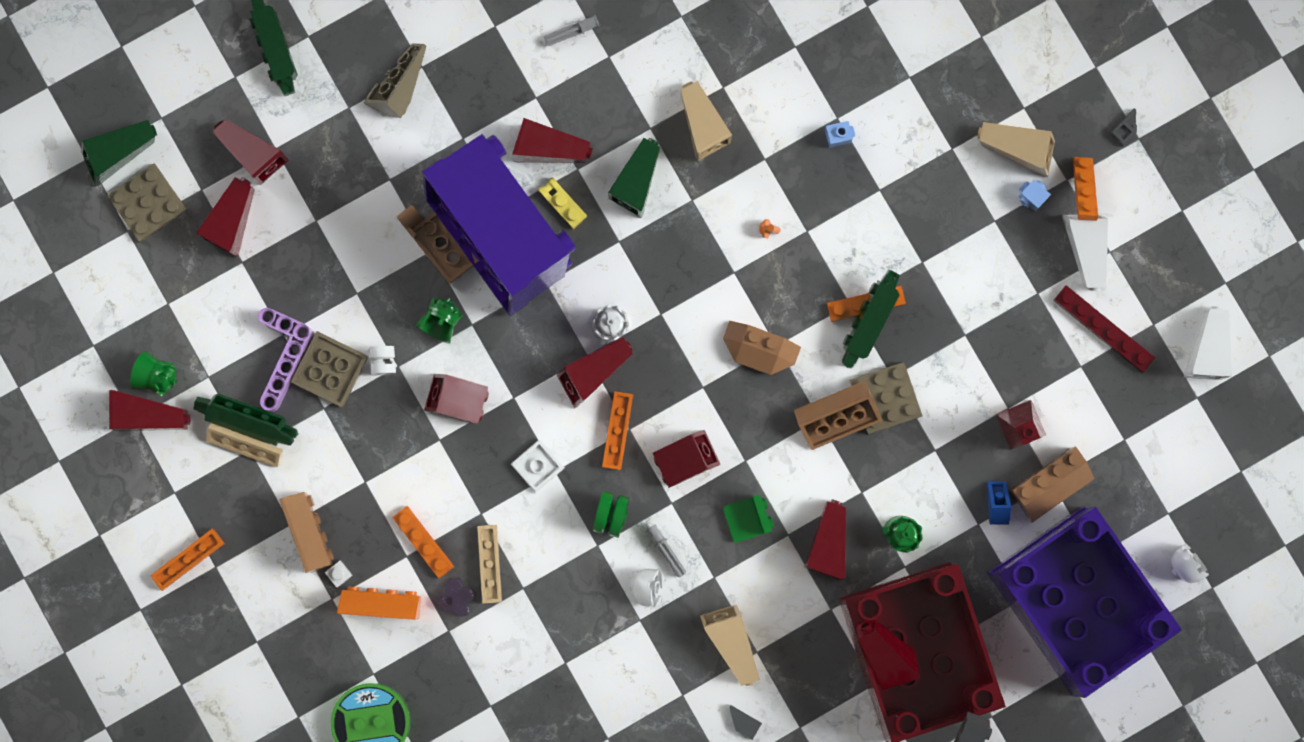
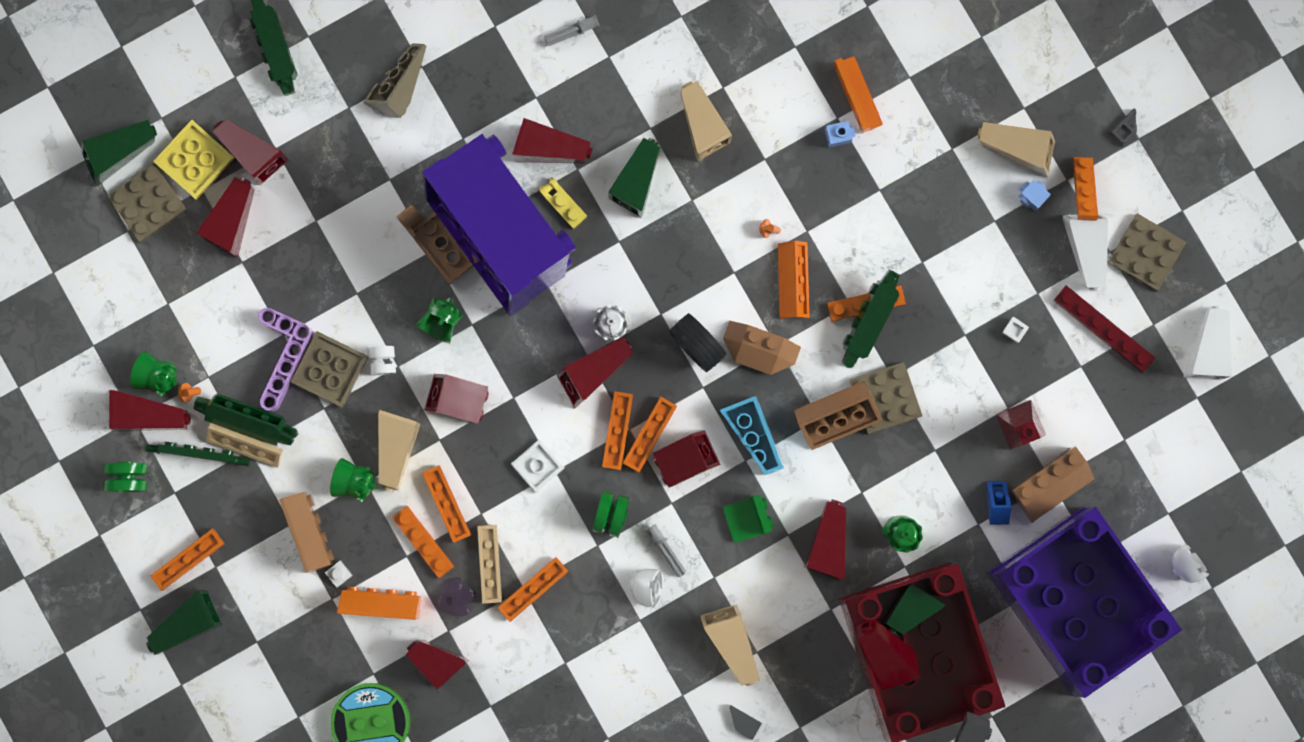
none -> green wheel [103,462,147,492]
none -> dark green plate [146,441,251,467]
none -> dark green slope [146,590,222,655]
none -> light yellow plate [153,120,235,200]
none -> orange plate [178,383,201,402]
none -> green hat [330,458,376,502]
none -> tan slope [378,410,421,492]
none -> dark red slope [405,640,469,689]
none -> orange plate [422,465,471,543]
none -> orange plate [497,557,569,622]
none -> orange plate [623,397,677,473]
none -> black tyre [669,313,726,372]
none -> medium azure wedge [720,396,785,475]
none -> orange panel [778,241,810,319]
none -> orange panel [833,56,883,134]
none -> dark green slope [882,584,945,636]
none -> white plate [1002,317,1029,344]
none -> dark tan plate [1107,213,1187,292]

